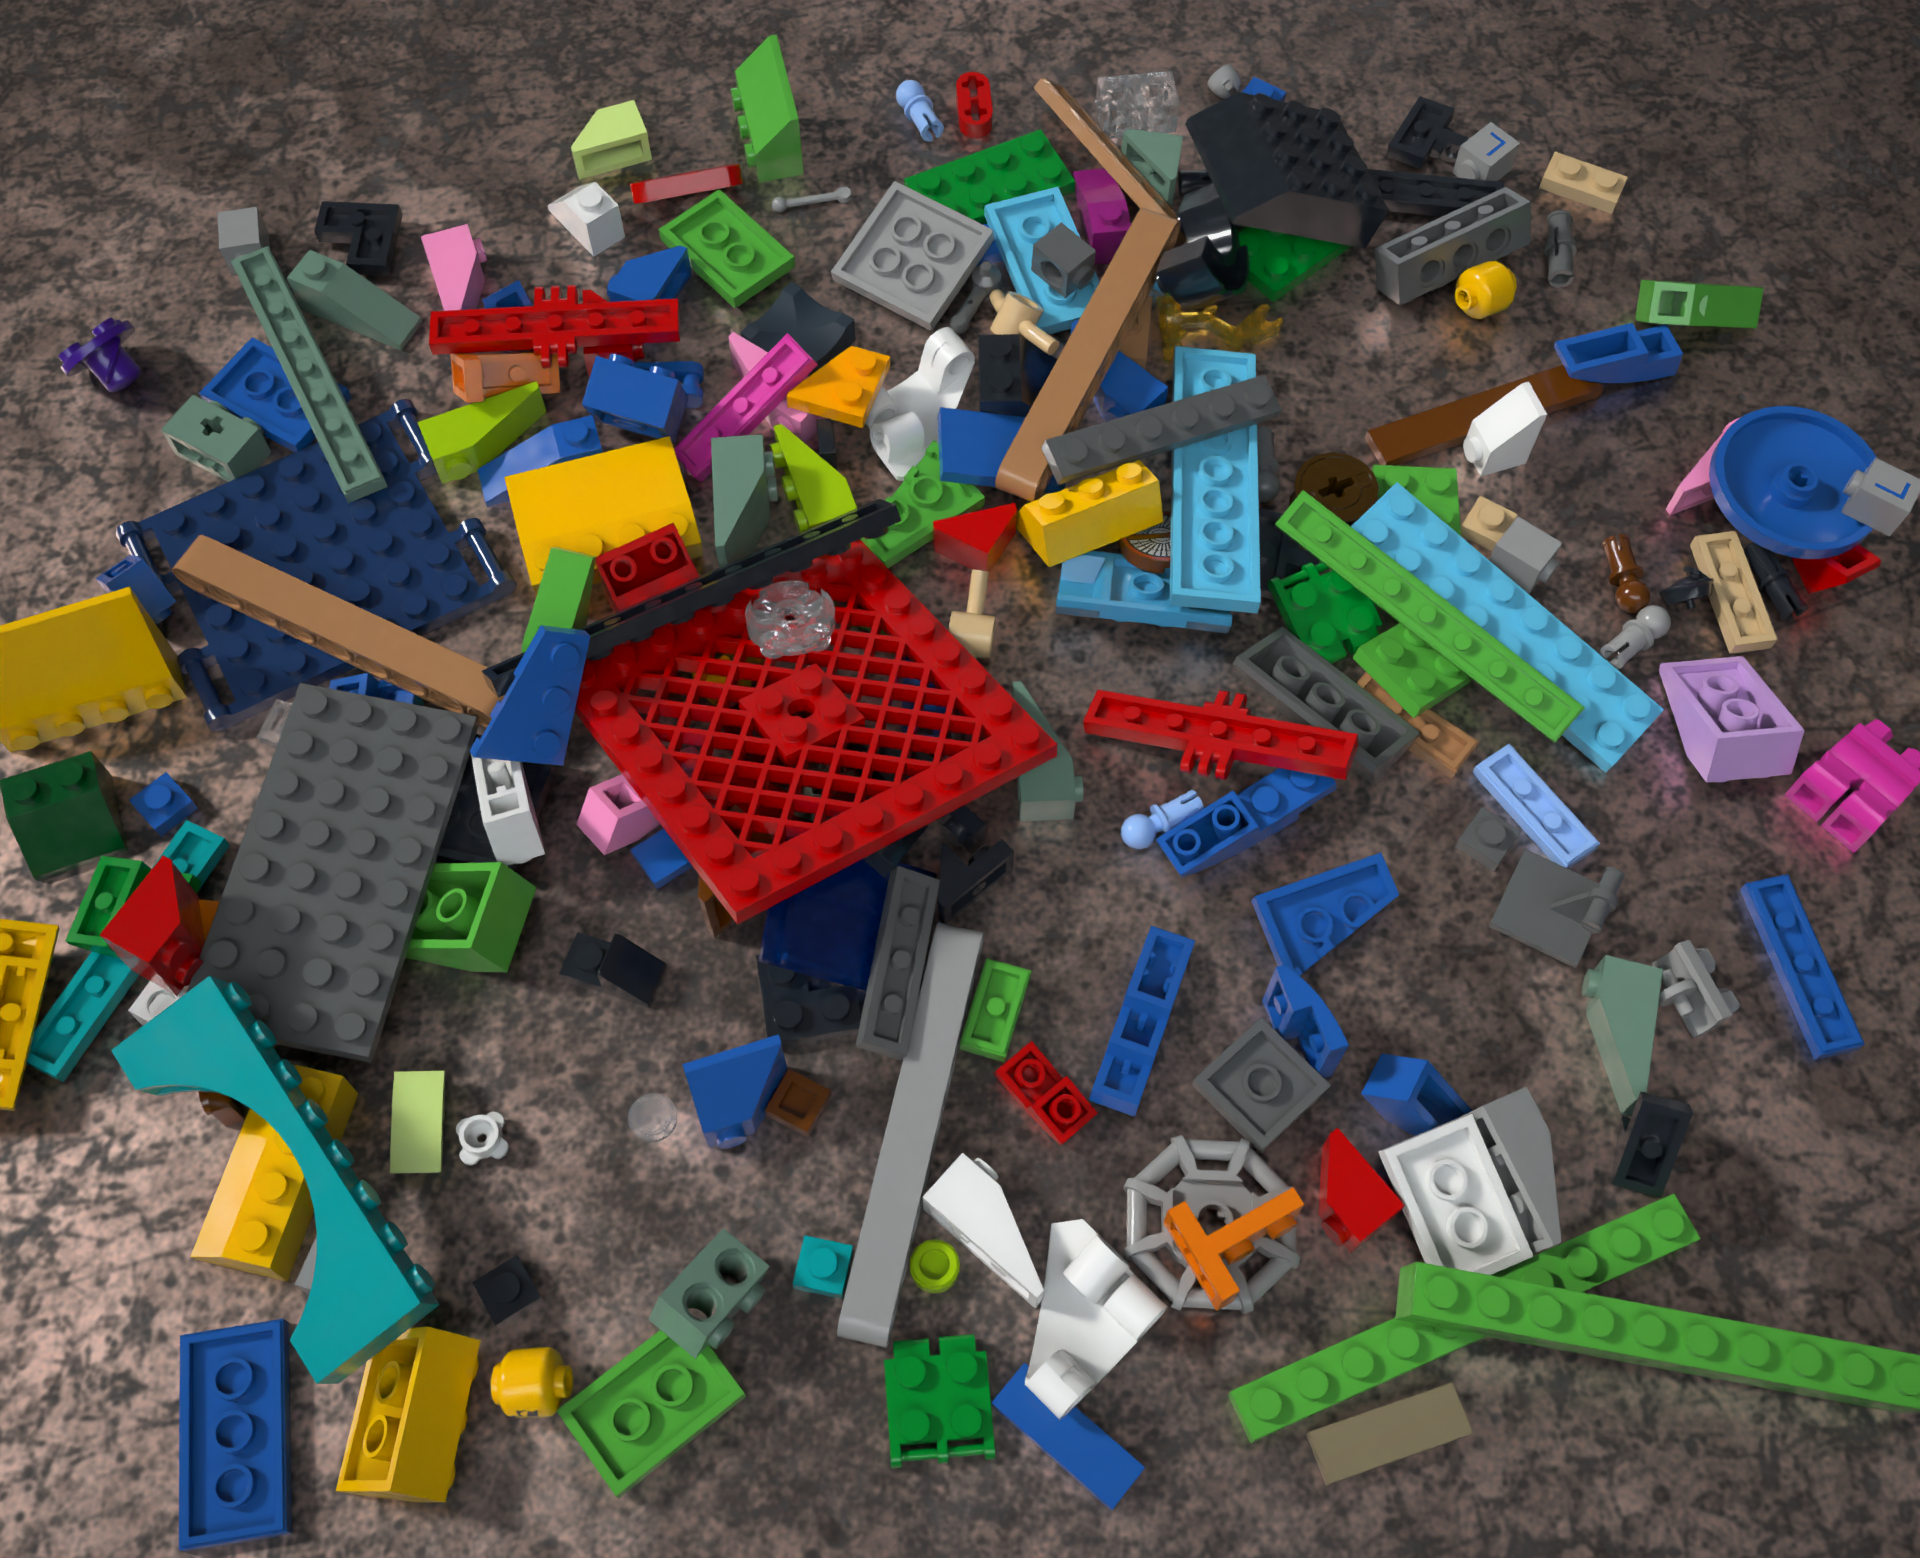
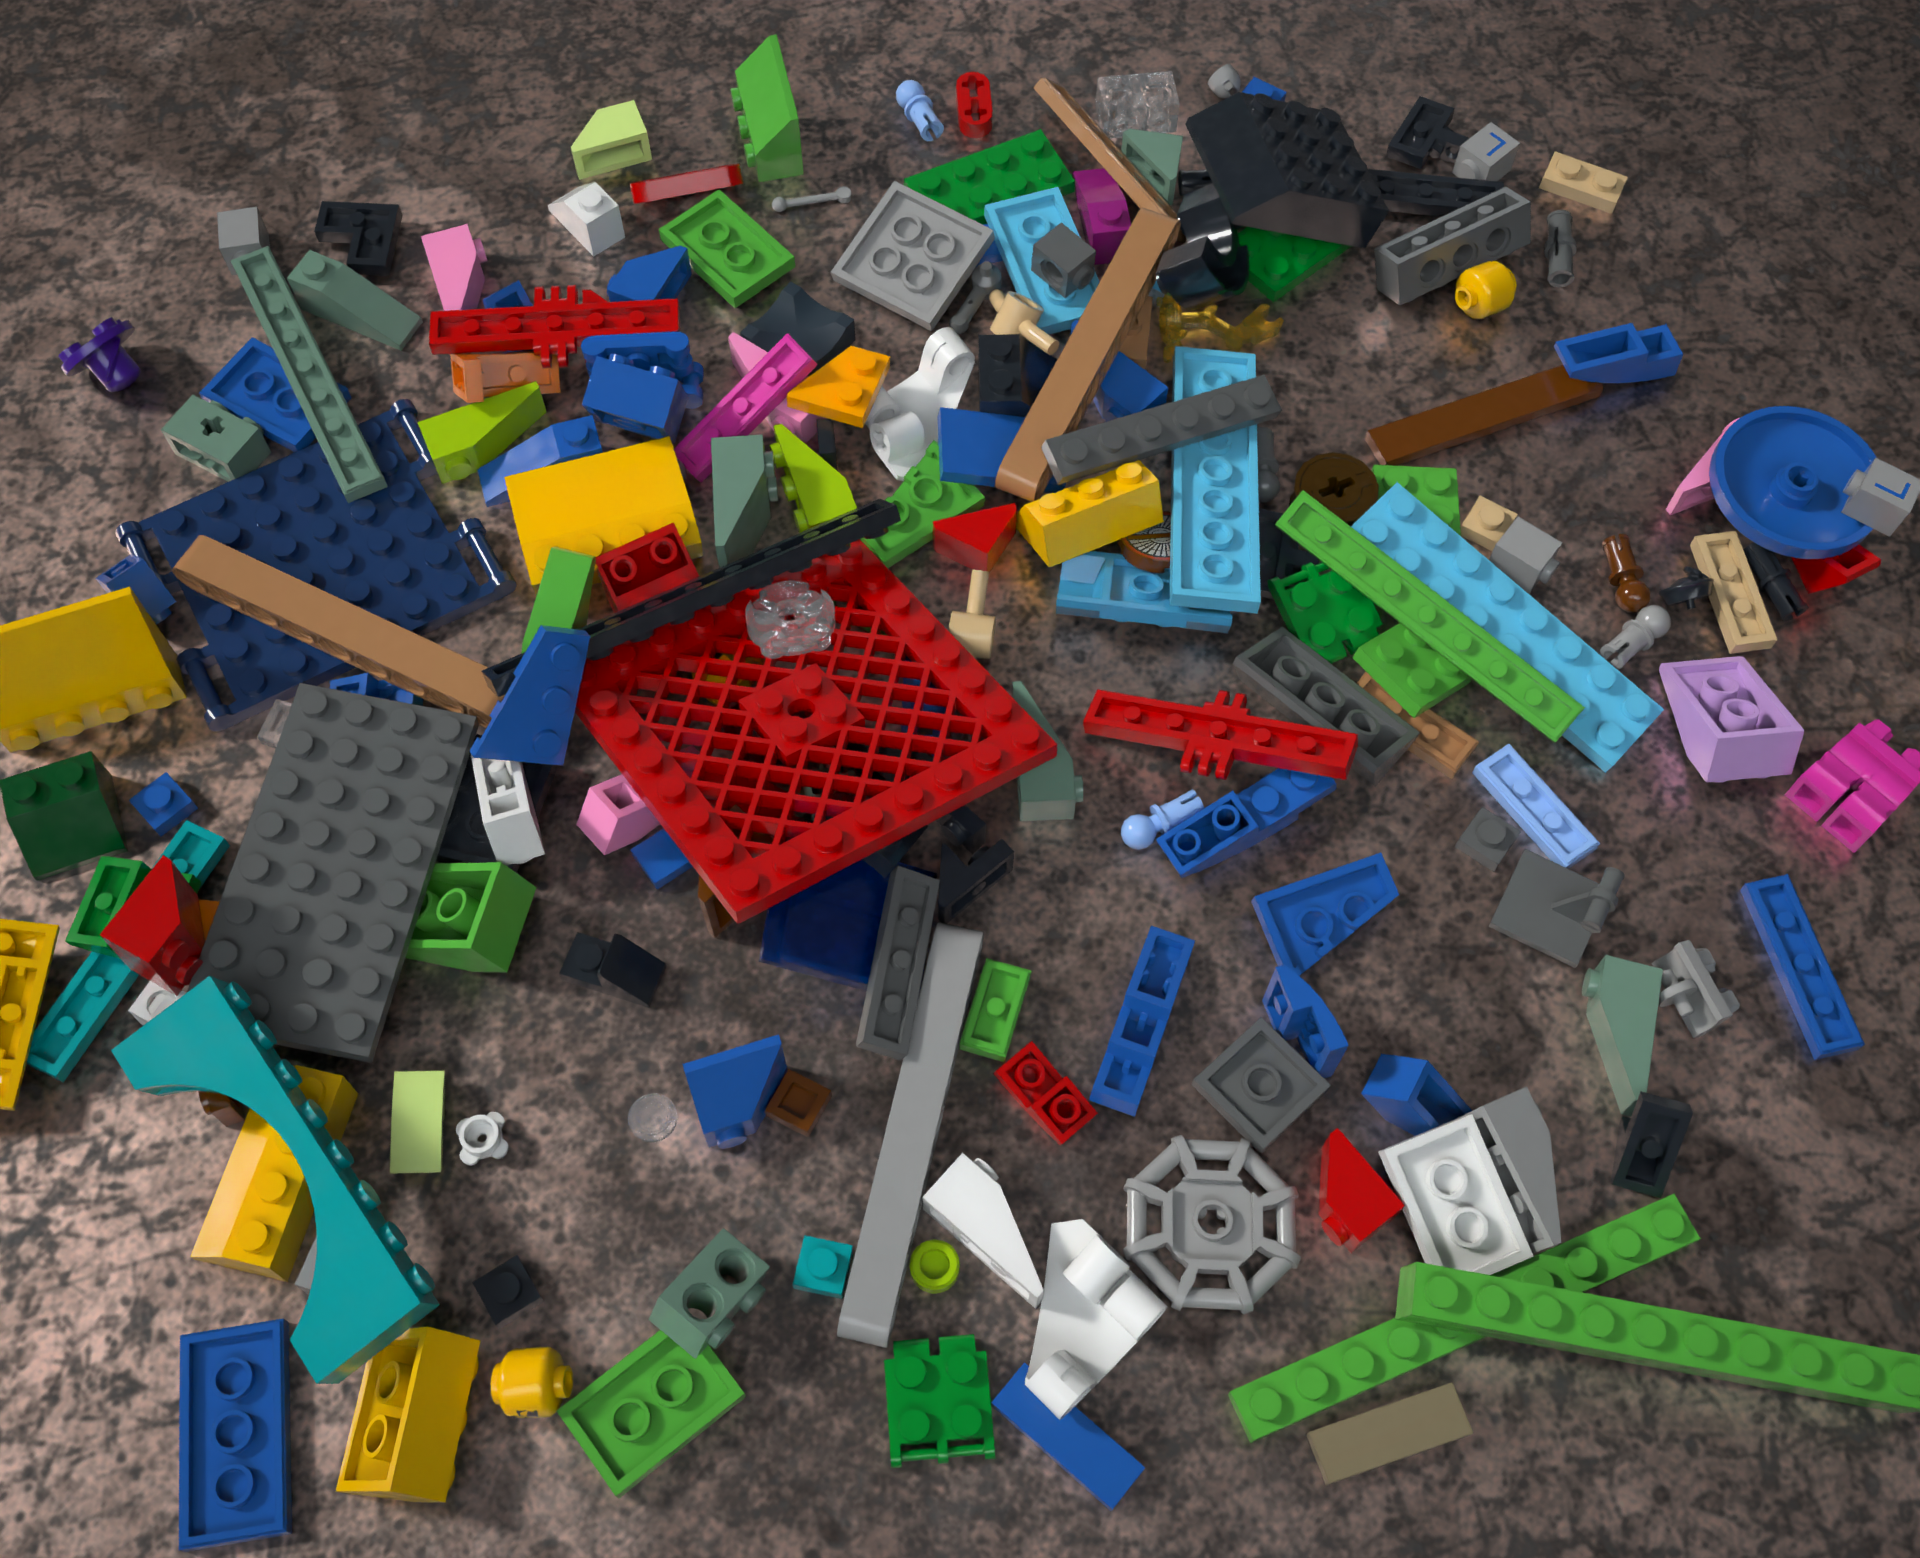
black plate [756,948,861,1047] -> none
orange bracket [1163,1187,1305,1311] -> none
white slope [1463,382,1547,476] -> none
bright green slope [1635,279,1764,328] -> none
none -> blue plate [581,332,694,377]

